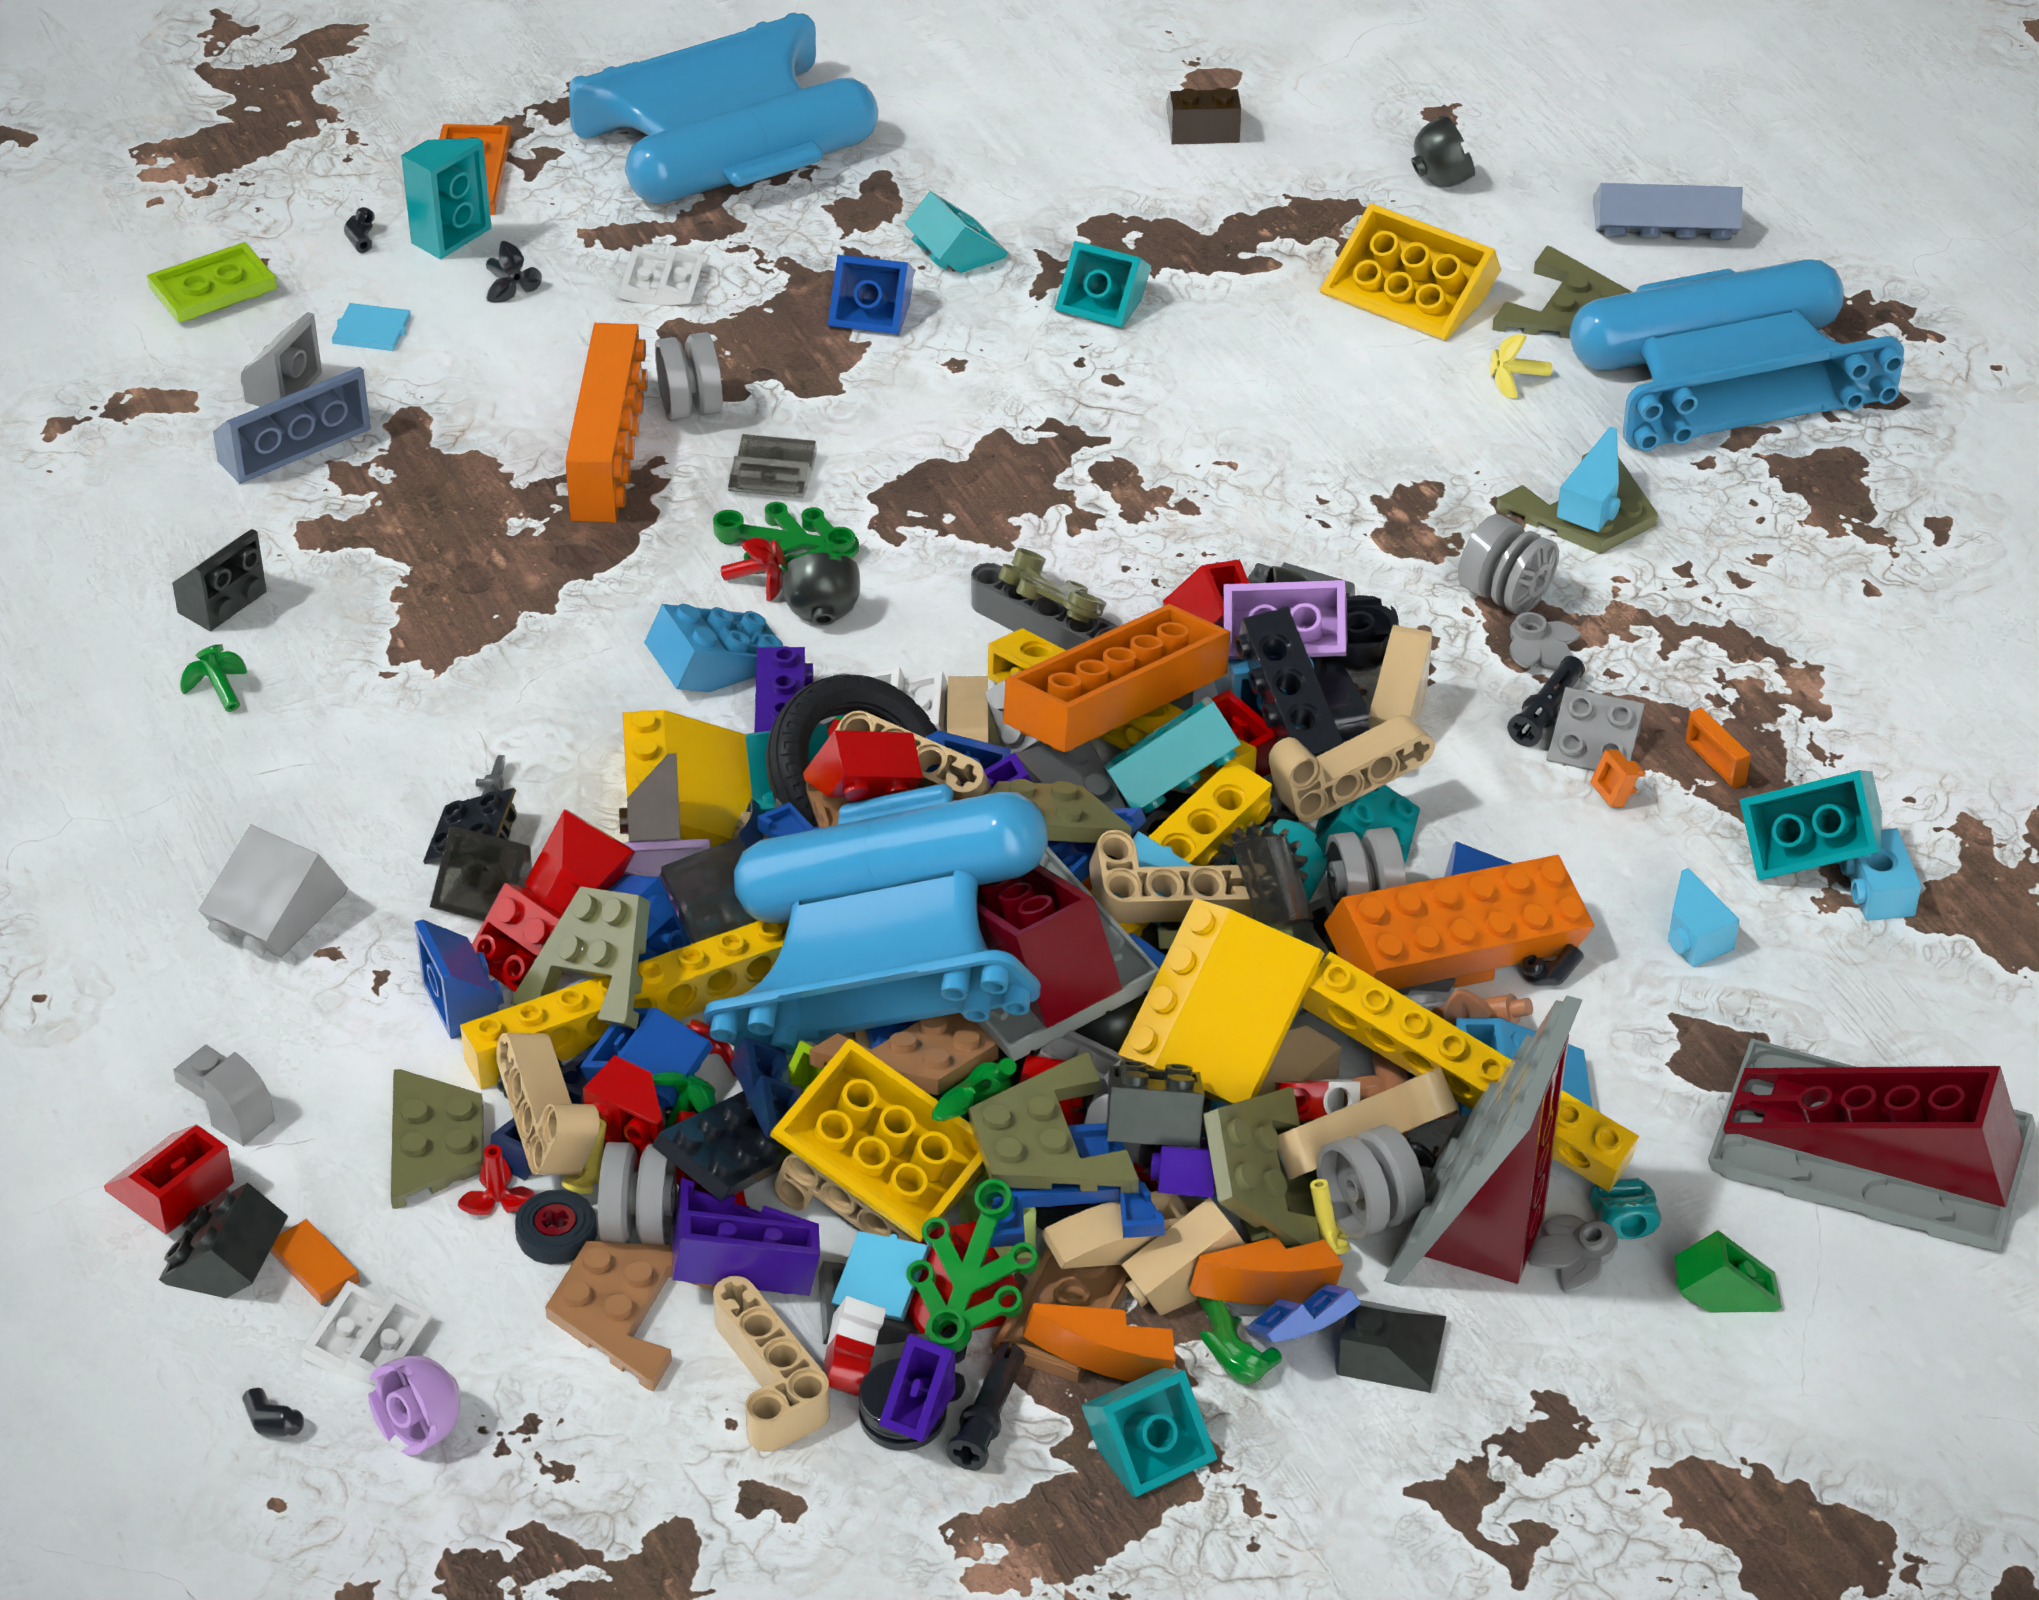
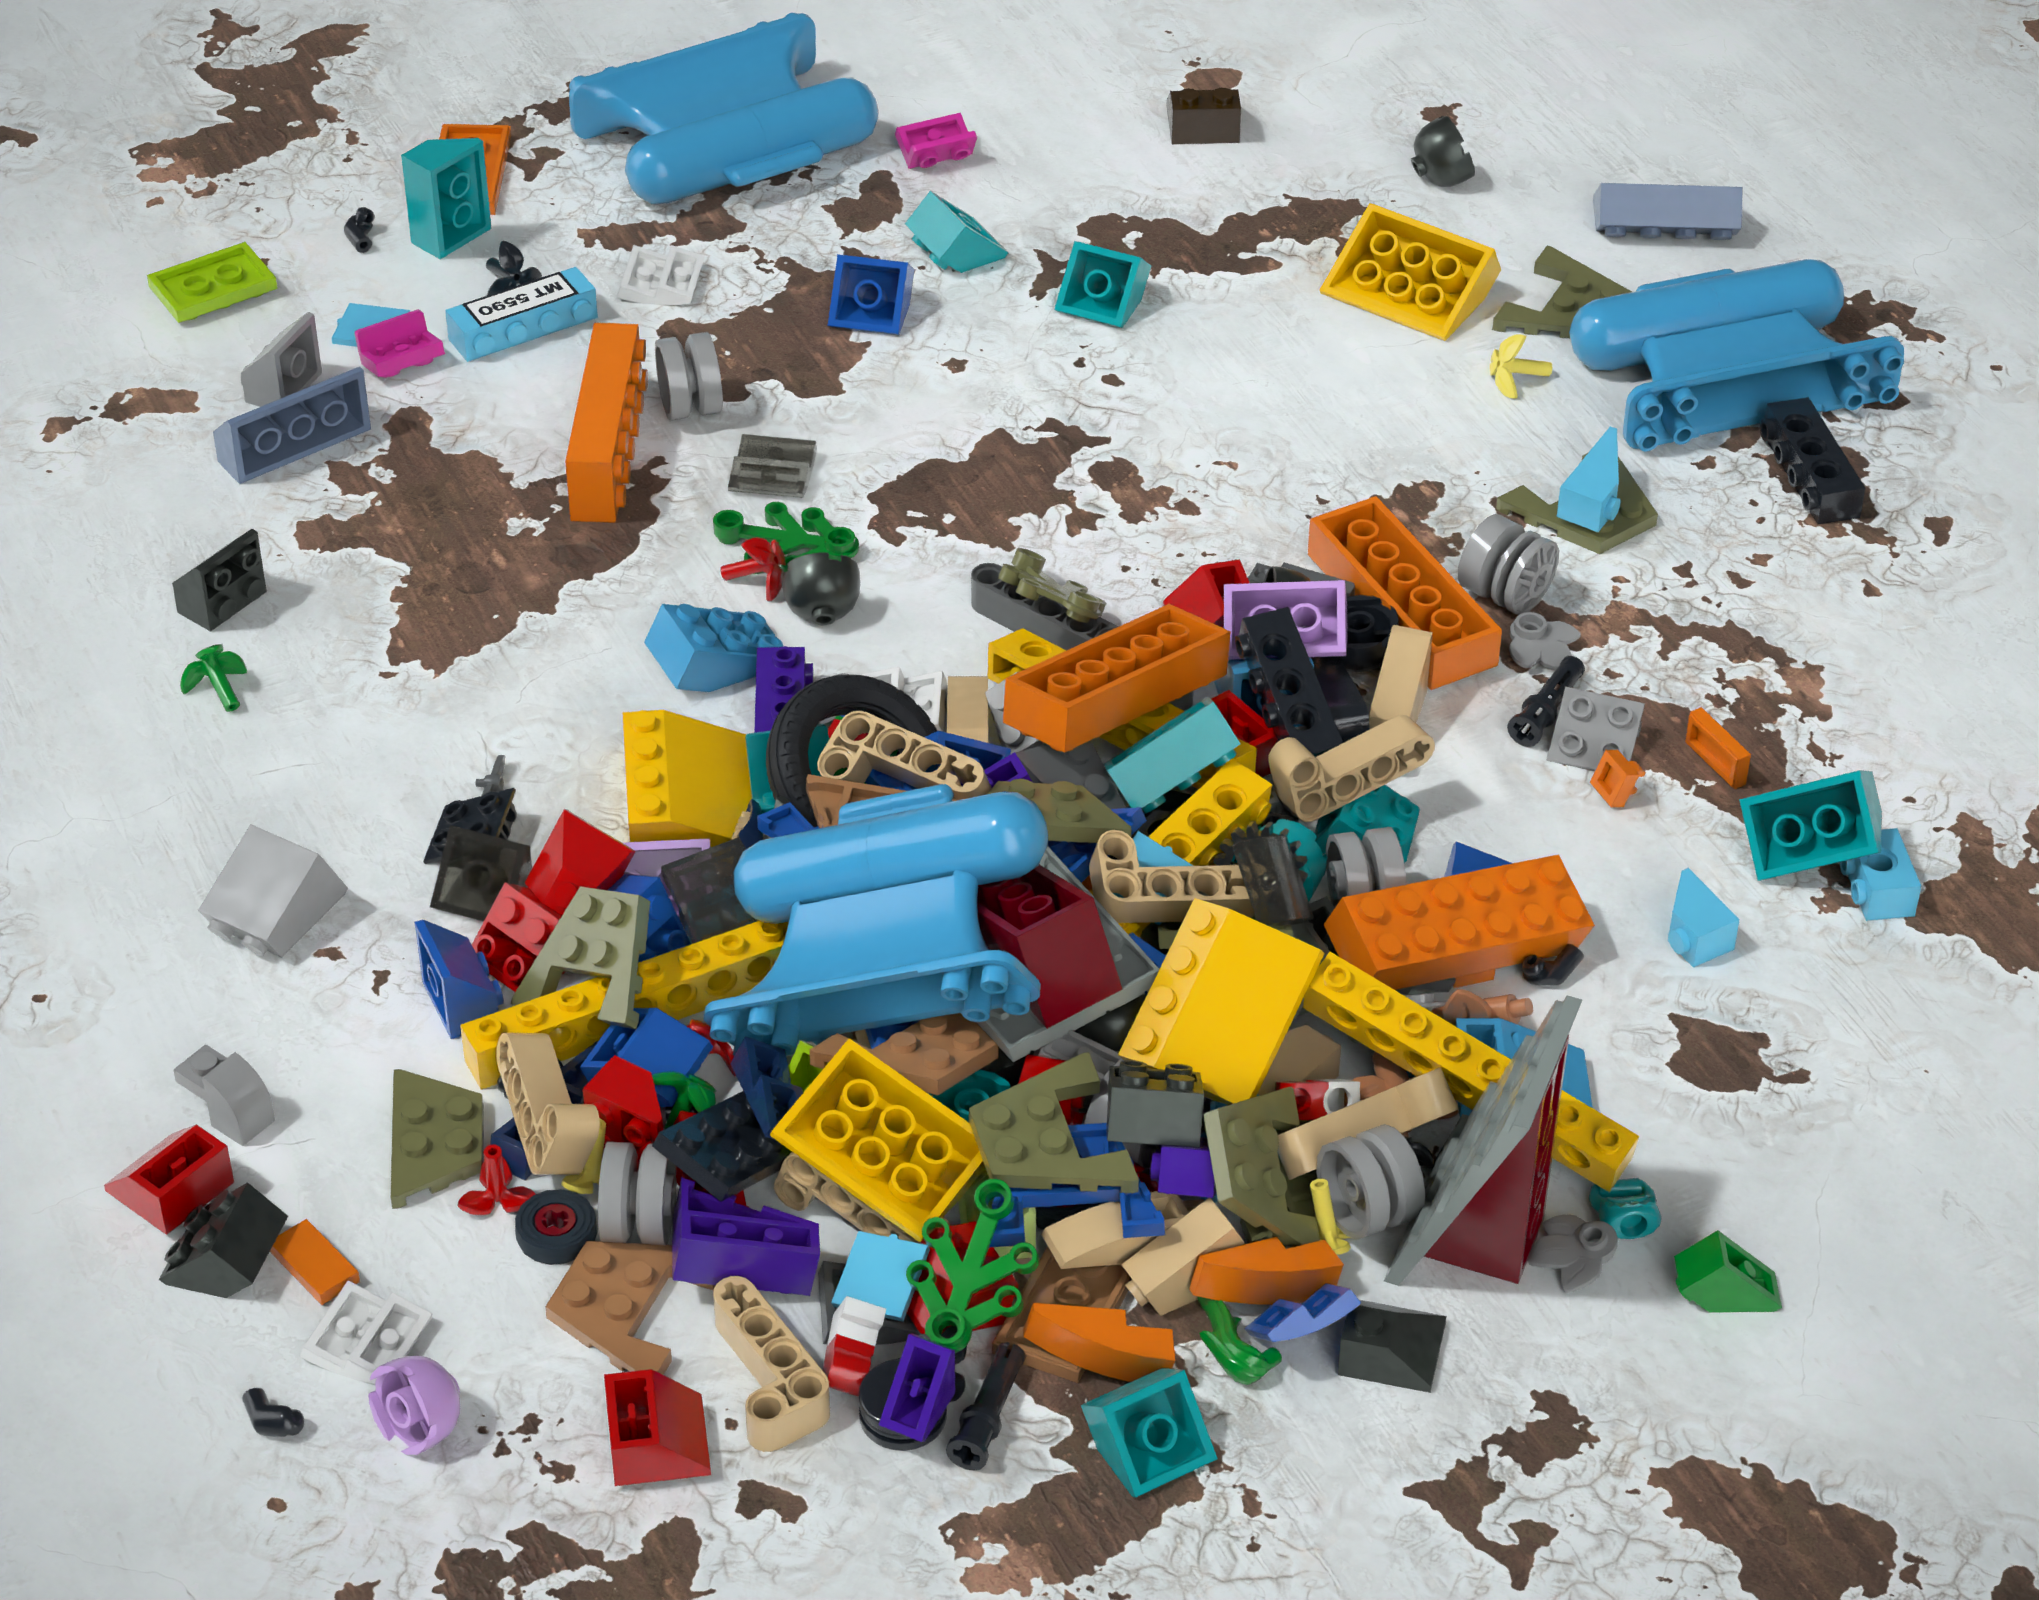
slope [619,753,680,842] -> none
red slope [803,730,923,801] -> none
green piece [932,1058,1017,1122] -> none
dark red piece [1708,1038,2036,1251] -> none
none -> dark pink bracket [354,309,445,378]
none -> medium azure brick [445,267,598,362]
none -> red slope [604,1369,711,1486]
none -> dark pink bracket [895,112,977,169]
none -> orange brick [1308,496,1502,690]
none -> black brick [1760,397,1866,525]

